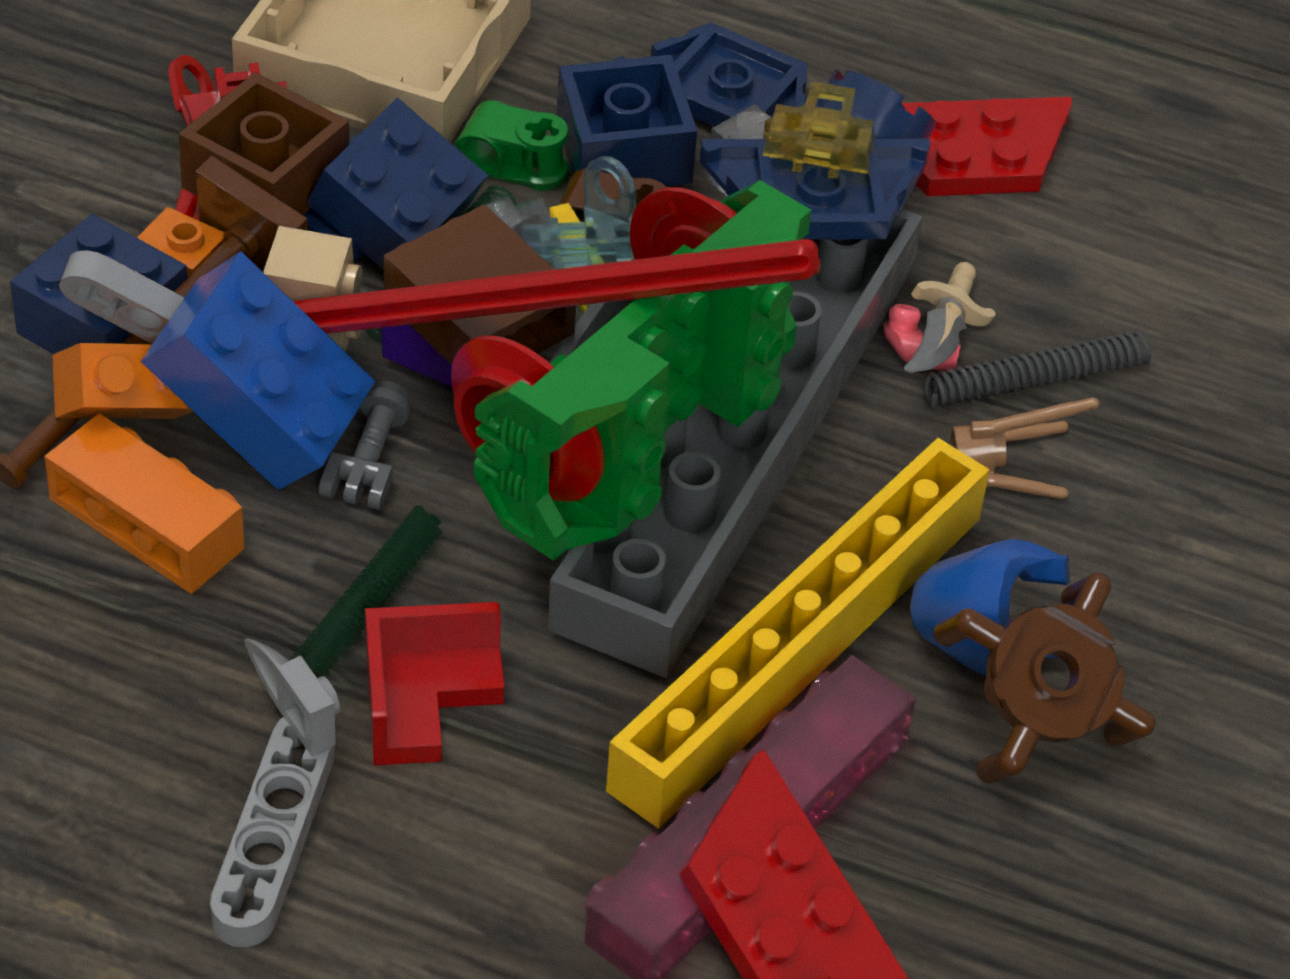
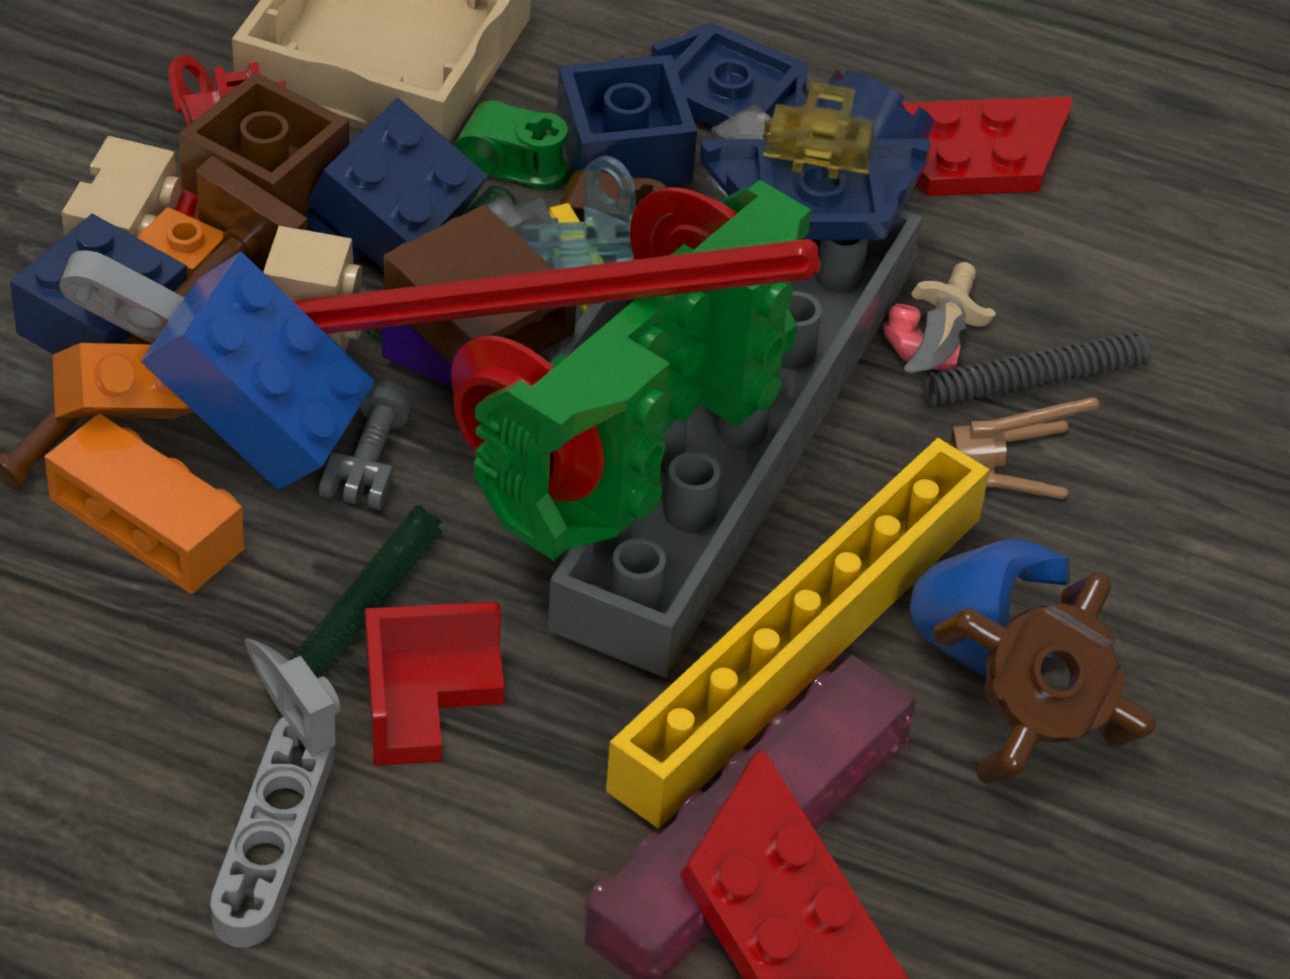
none -> tan brick [61,136,183,238]

